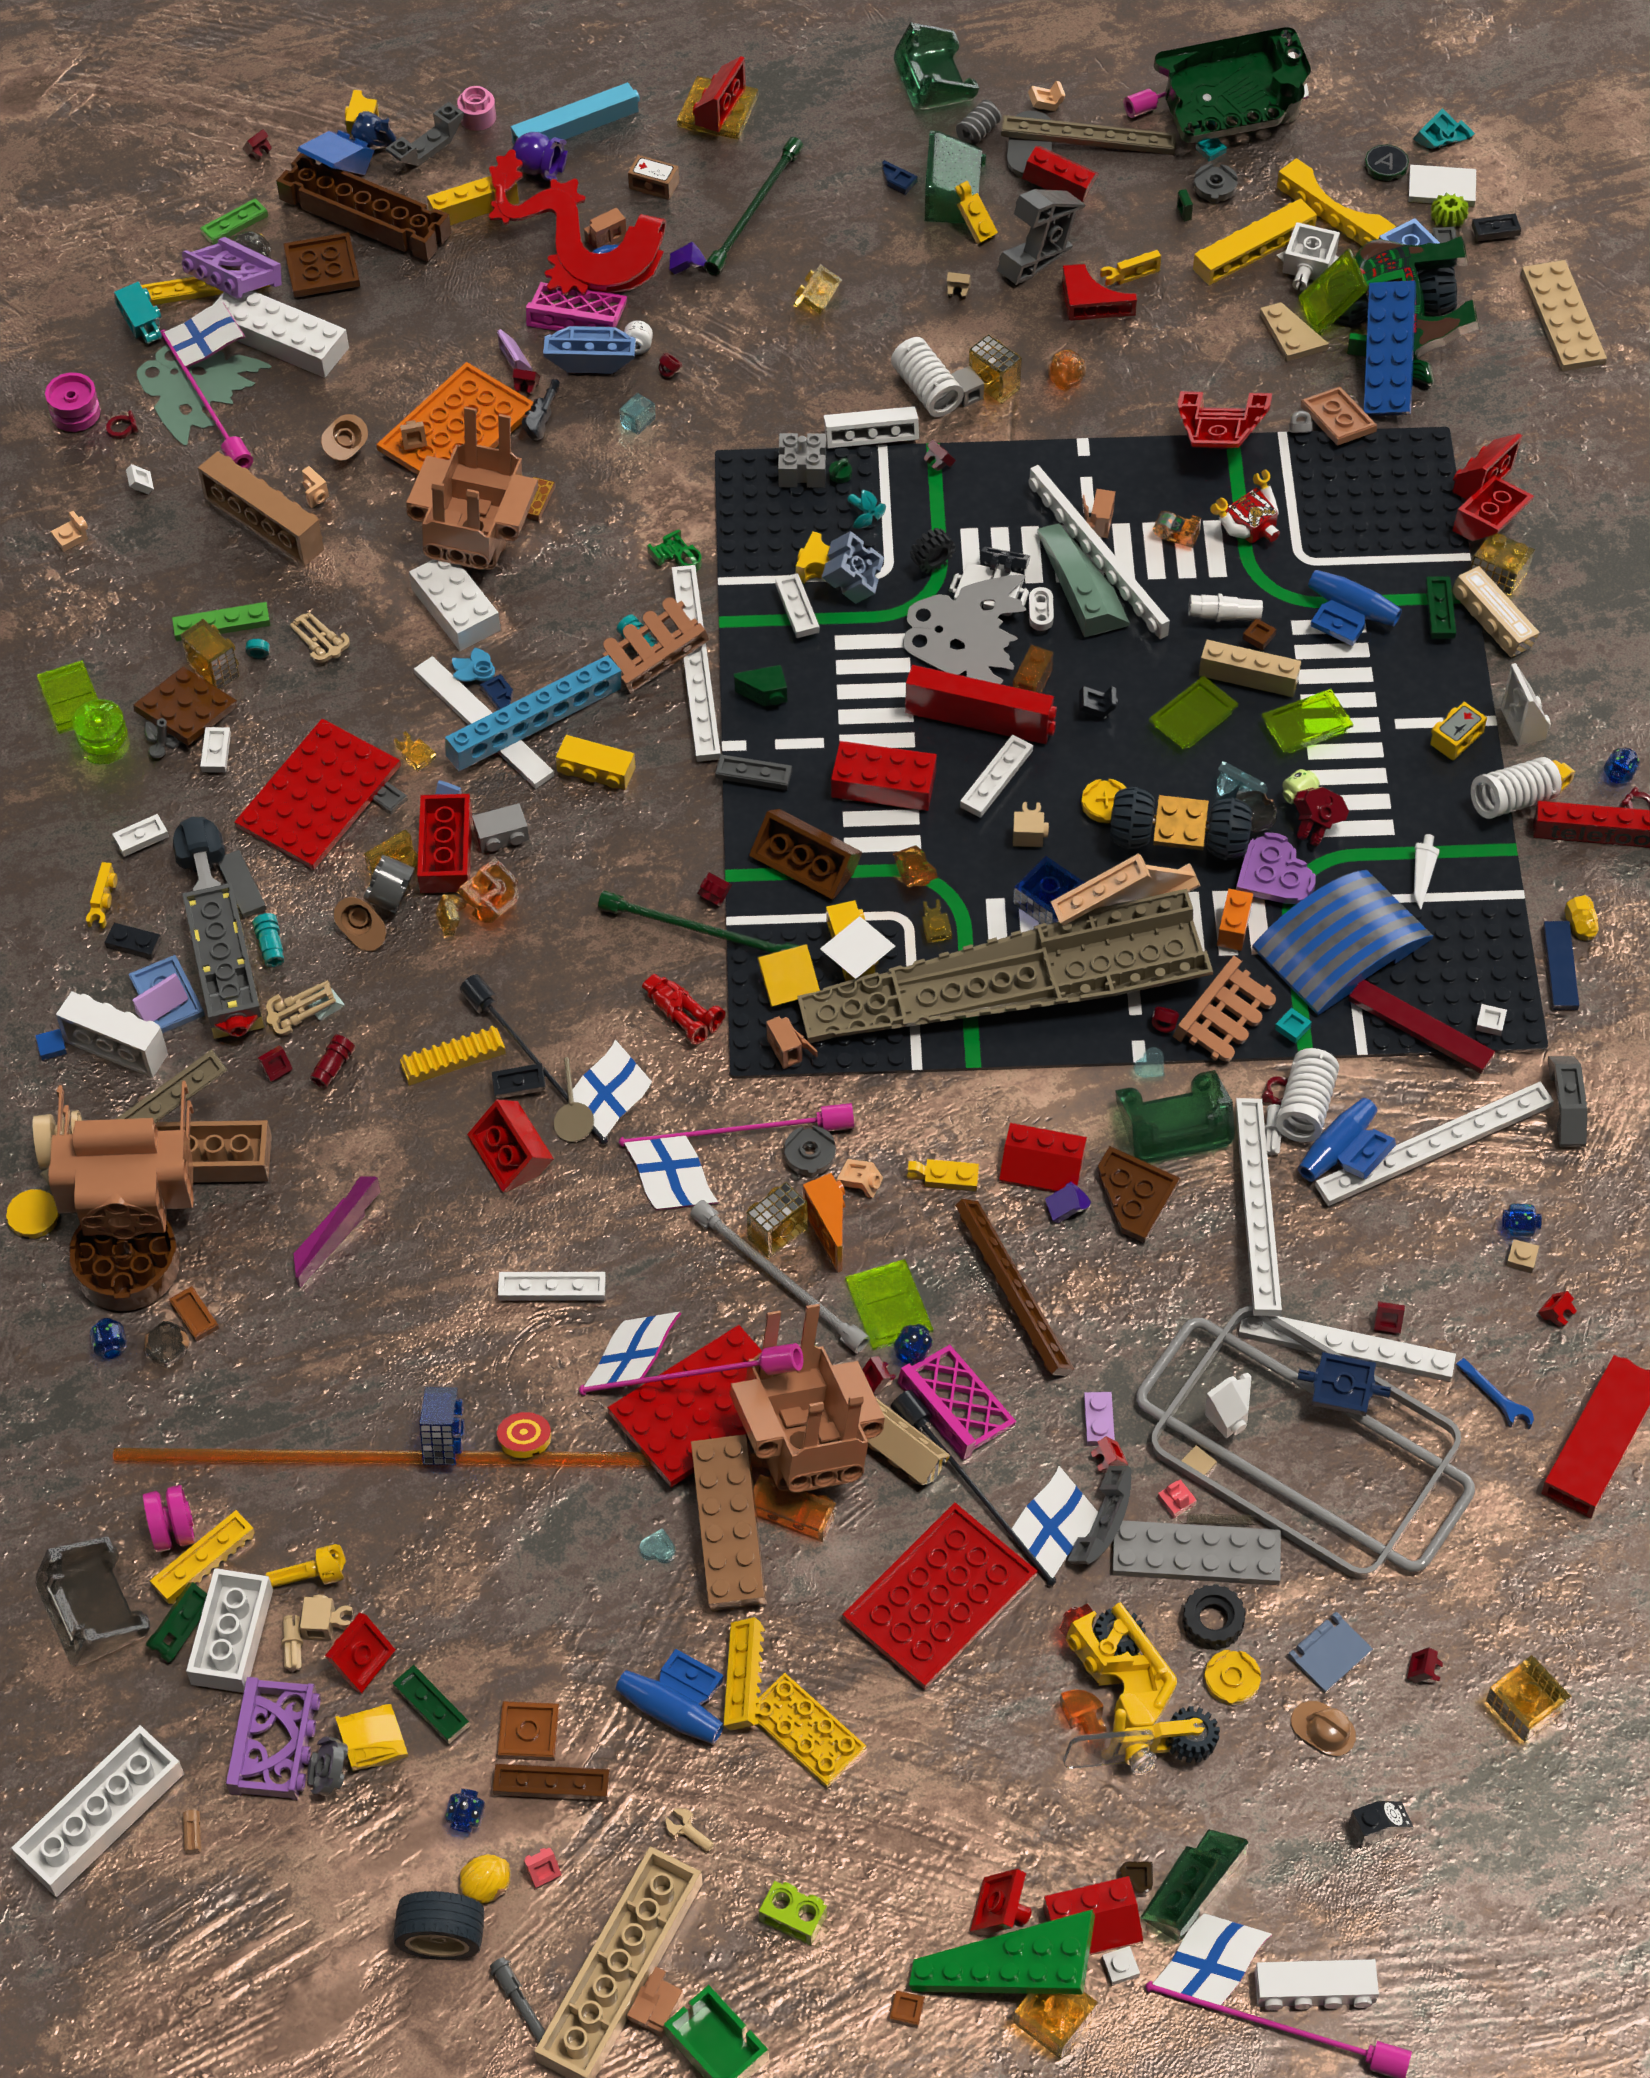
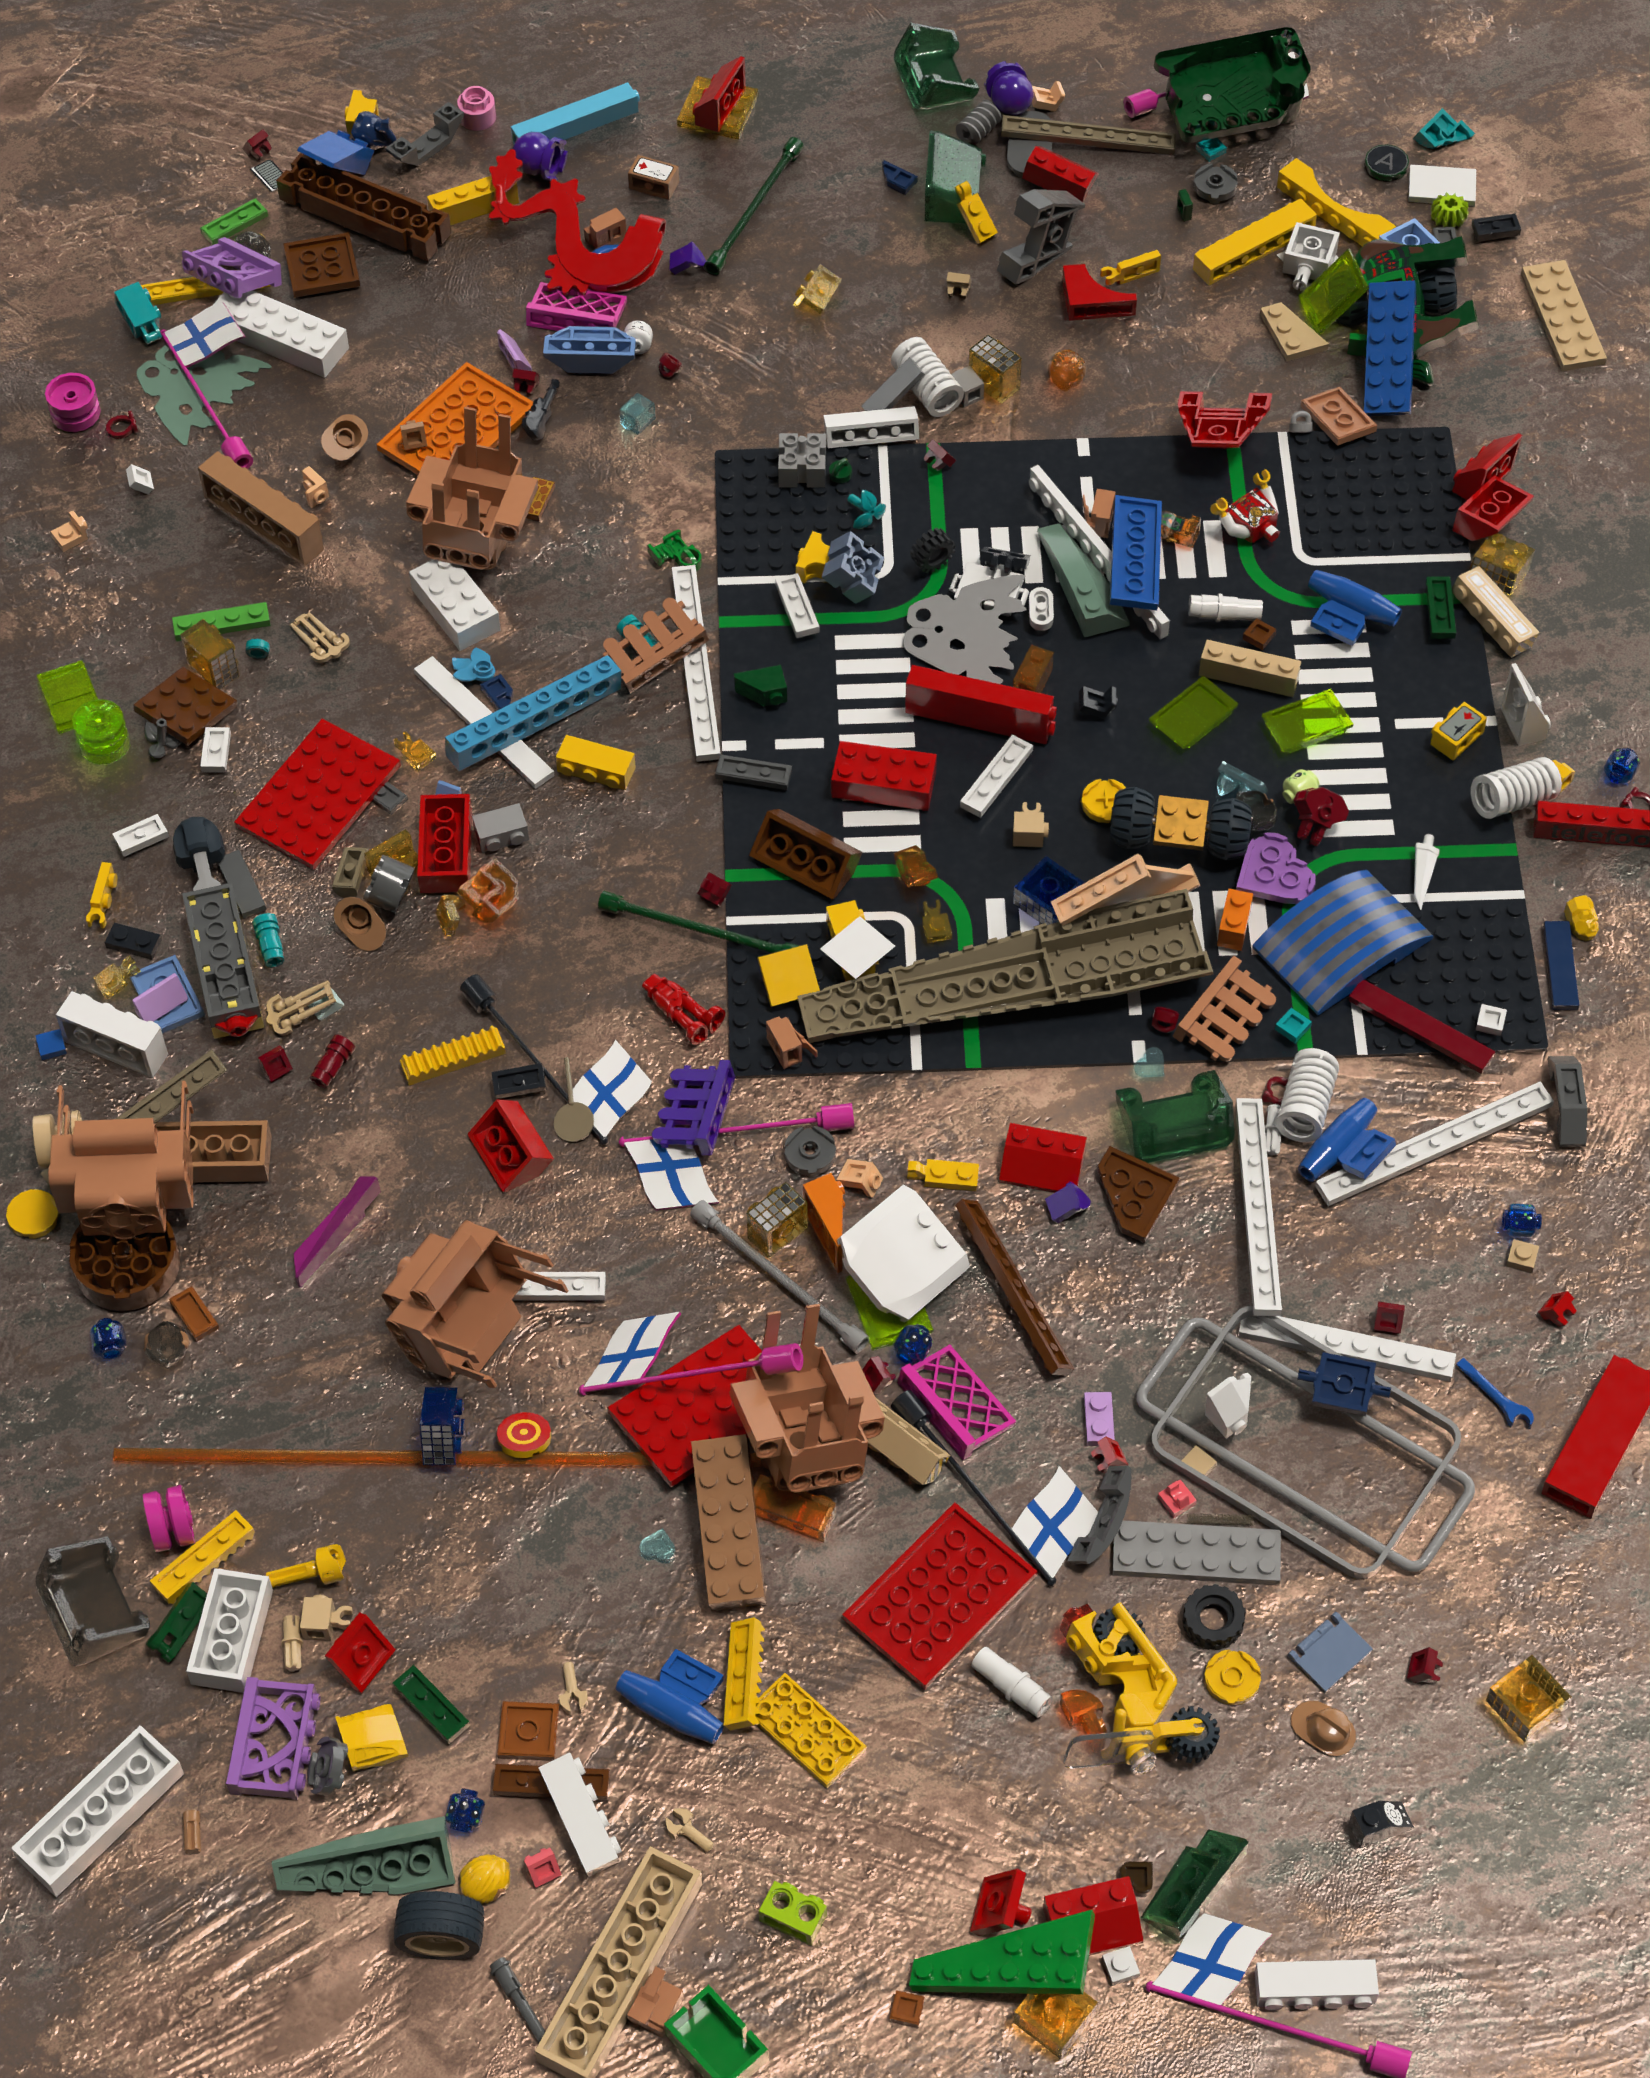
none -> clear yellow plate [93,956,141,999]
none -> sticker [250,160,283,192]
none -> sand green wedge [272,1816,455,1894]
none -> dark tan brick [332,847,370,898]
none -> nougat piece [381,1220,569,1388]
none -> white brick [539,1752,622,1877]
none -> tan bar [559,1662,588,1715]
none -> dark purple fence [652,1060,735,1156]
none -> white wedge [837,1185,970,1323]
none -> tile [862,357,925,411]
none -> white piece [971,1647,1053,1718]
none -> dark purple tile [984,61,1034,116]
none -> blue plate [1110,495,1162,611]

